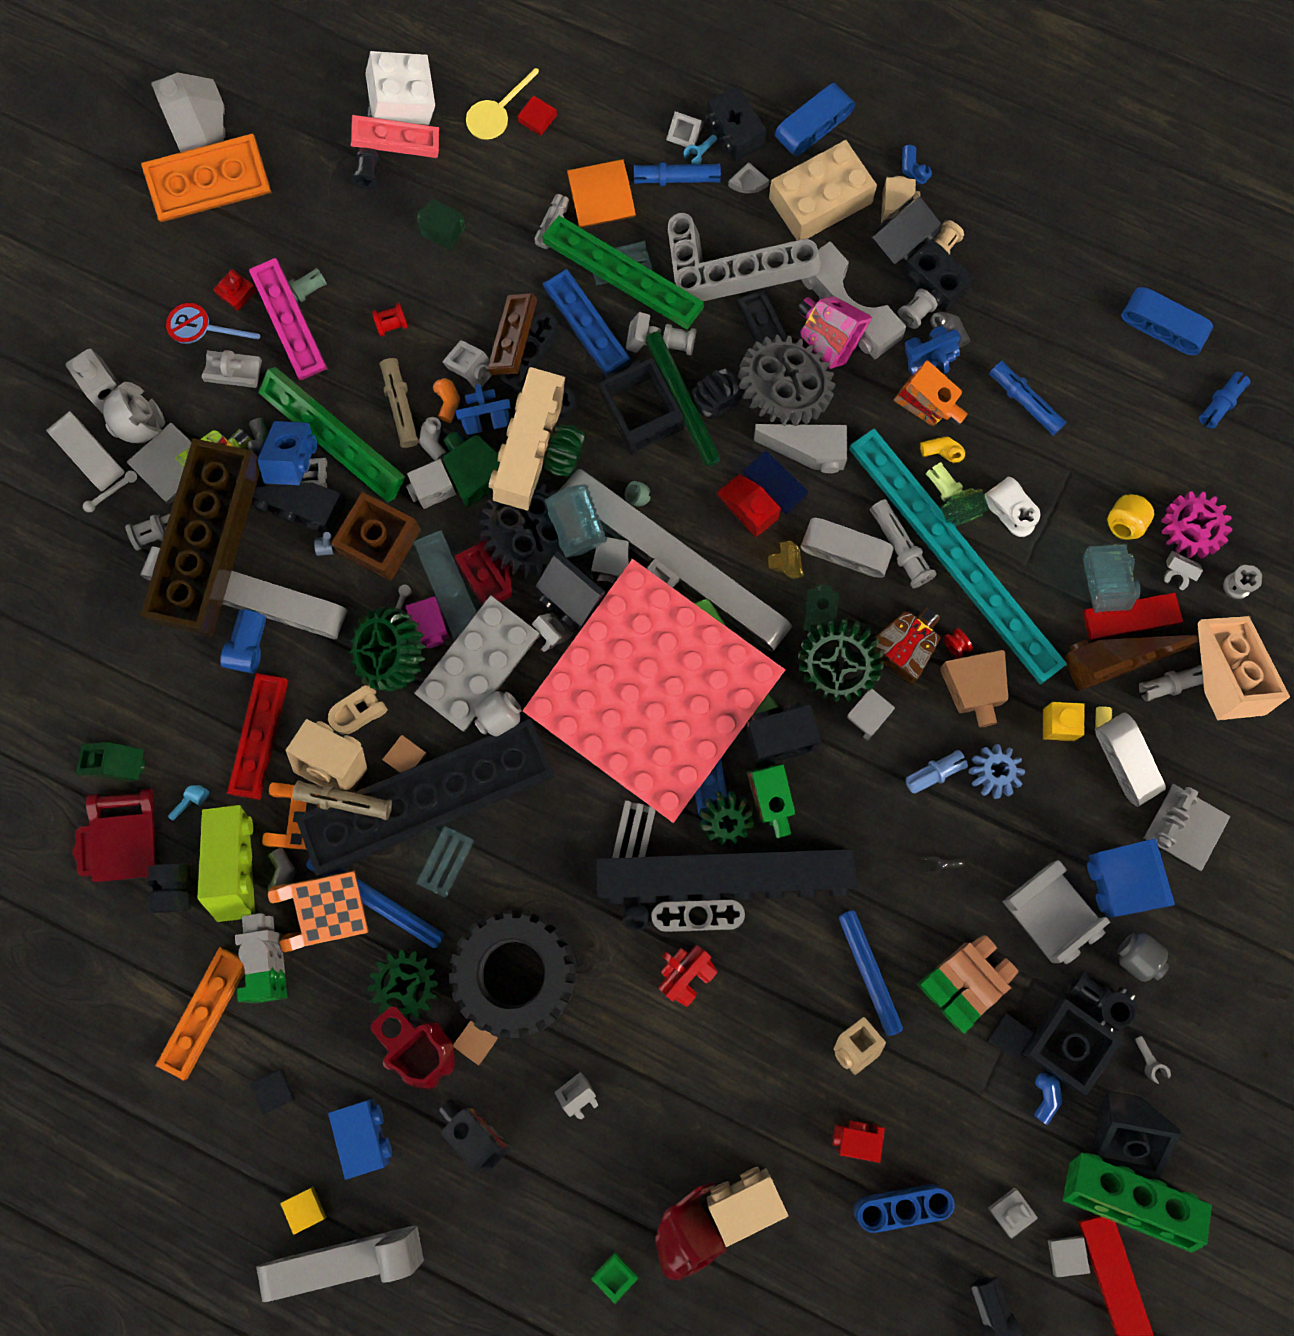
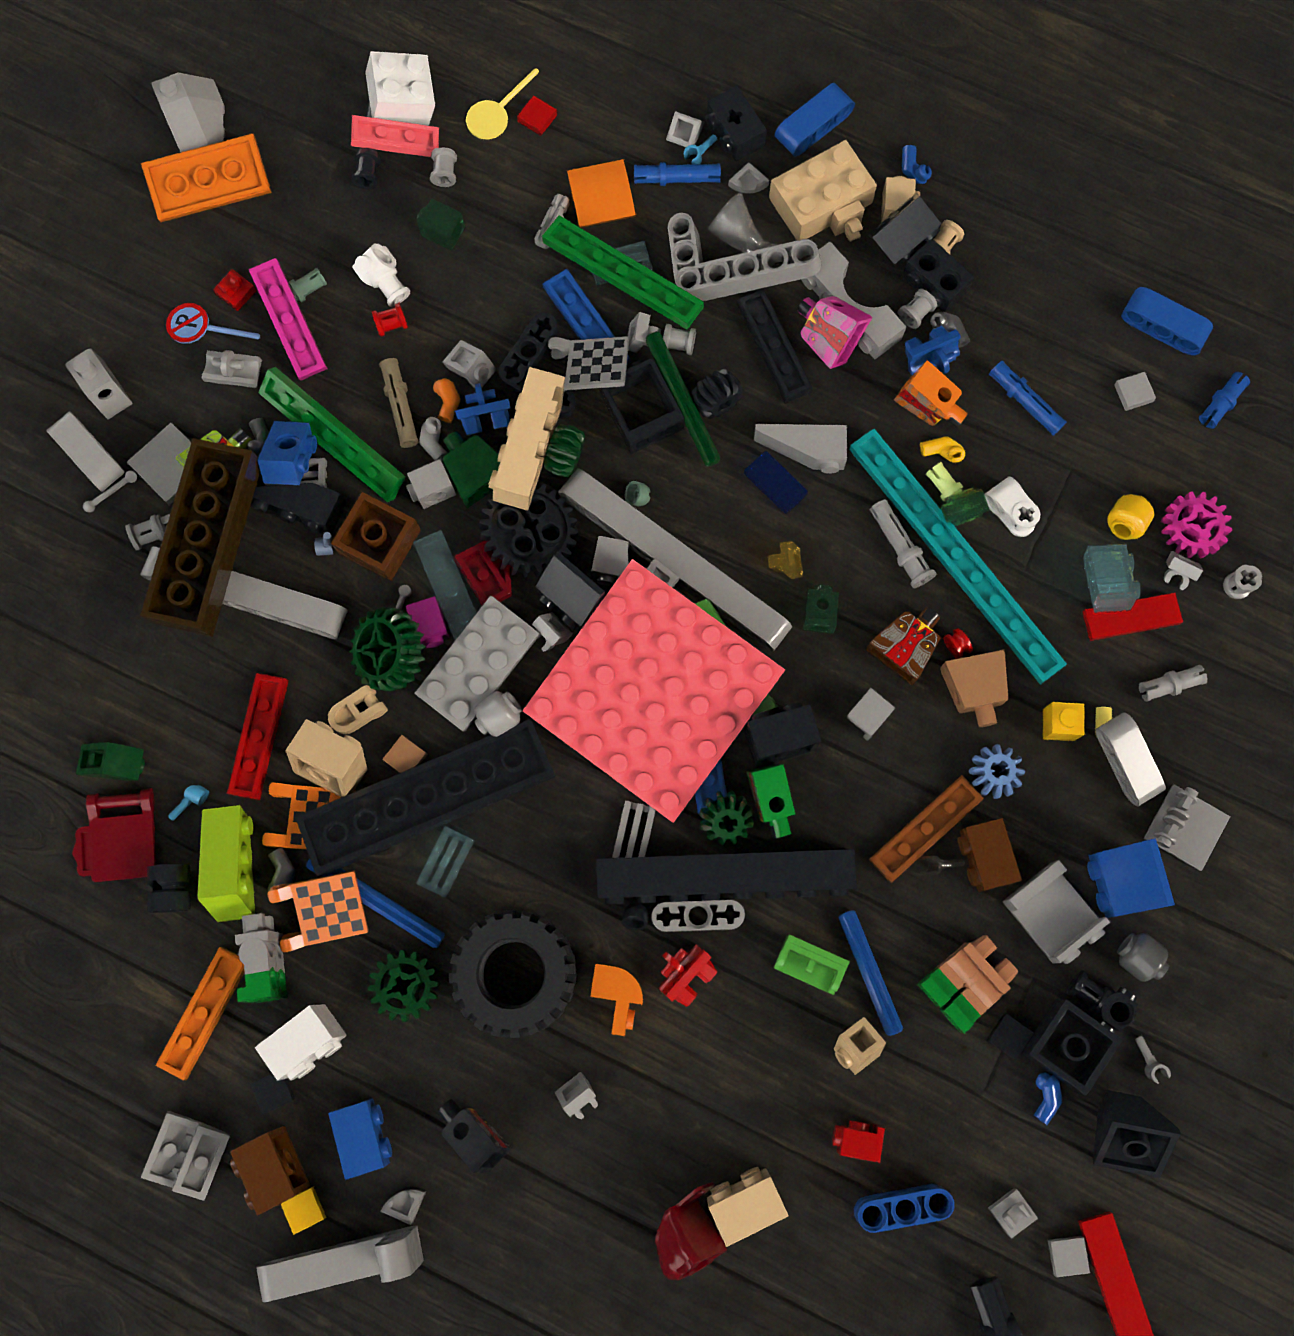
light grey cylinder [103,382,165,443] -> none
blue piece [221,609,267,674] -> none
dark tan pin [292,780,392,820] -> none
dark red piece [371,1006,455,1089] -> none
medium nougat tile [453,1020,499,1066] -> none
reddish brown tile [487,293,538,375] -> none
clear light blue brick [545,484,607,558] -> none
green tile [591,1252,639,1304] -> none
red slope [717,474,781,538] -> none
dark grey gear [738,335,835,426] -> none
dark green gear [798,618,884,702] -> none
light grey beam [800,518,894,578] -> none
medium blue axle [905,750,968,793] -> none
reddish brown wedge [1063,635,1199,692] -> none
green brick [1063,1153,1212,1253] -> none
light nougat slope [1198,616,1290,720] -> none
none -> light grey slope [141,1111,230,1201]
none -> reddish brown brick [230,1126,311,1216]
none -> white brick [255,1004,347,1081]
none -> white connector [352,243,410,307]
none -> light grey tile [381,1188,426,1225]
none -> light grey bush [430,147,457,187]
none -> light grey flag [548,336,629,391]
none -> orange brick [590,964,643,1036]
none -> clear hat [707,193,780,253]
none -> bright green hinge [773,934,850,995]
none -> tan tile [830,200,865,242]
none -> dark orange tile [869,775,984,883]
none -> reddish brown brick [958,818,1022,892]
none -> light grey tile [1114,372,1156,411]

